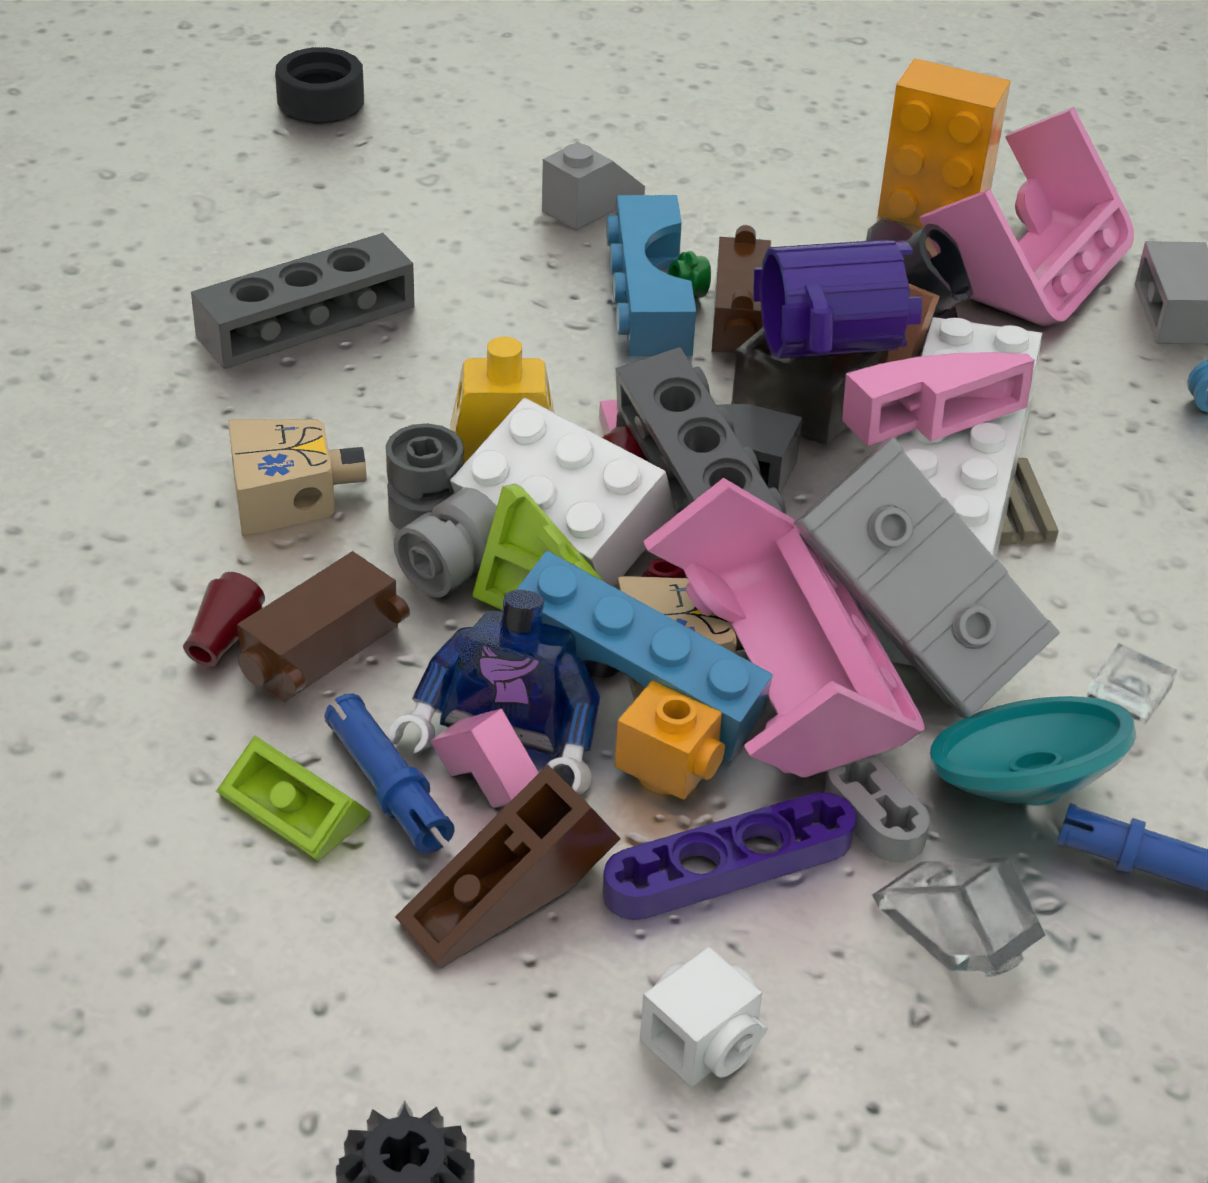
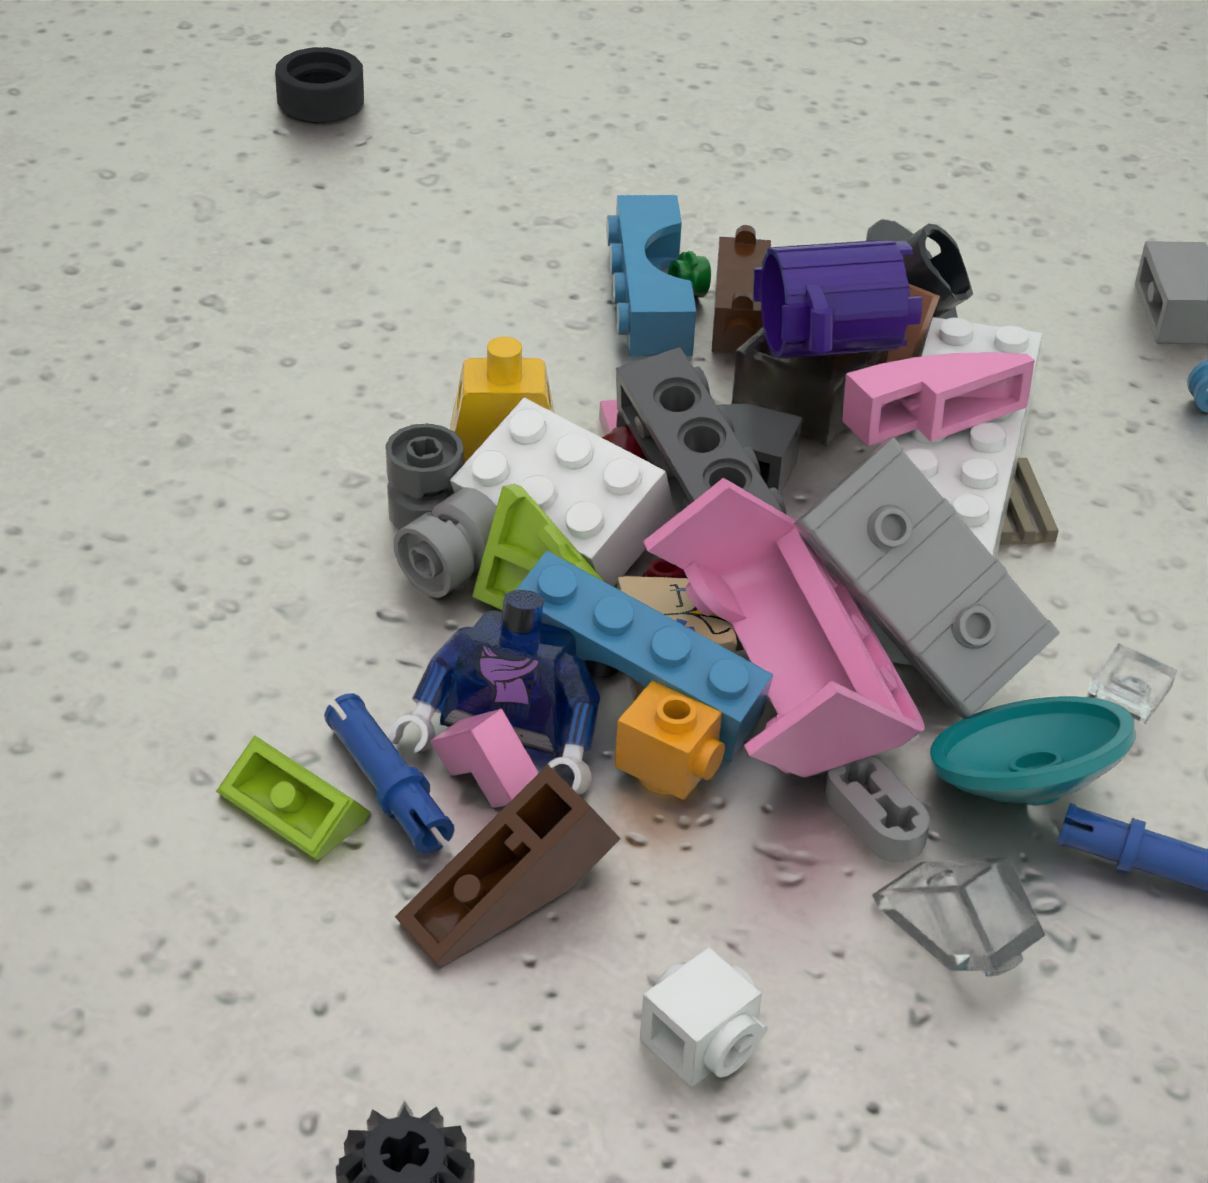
dark red cone [183,572,265,667] -> none
dark grey brick [191,233,415,369] -> none
tan torso [228,419,367,536] -> none
reddish brown brick [237,551,410,702] -> none
light grey slope [542,142,645,230] -> none
dark purple beam [602,792,856,920] -> none
light orange brick [877,58,1011,227] -> none
bright pink windscreen [919,107,1134,327] -> none

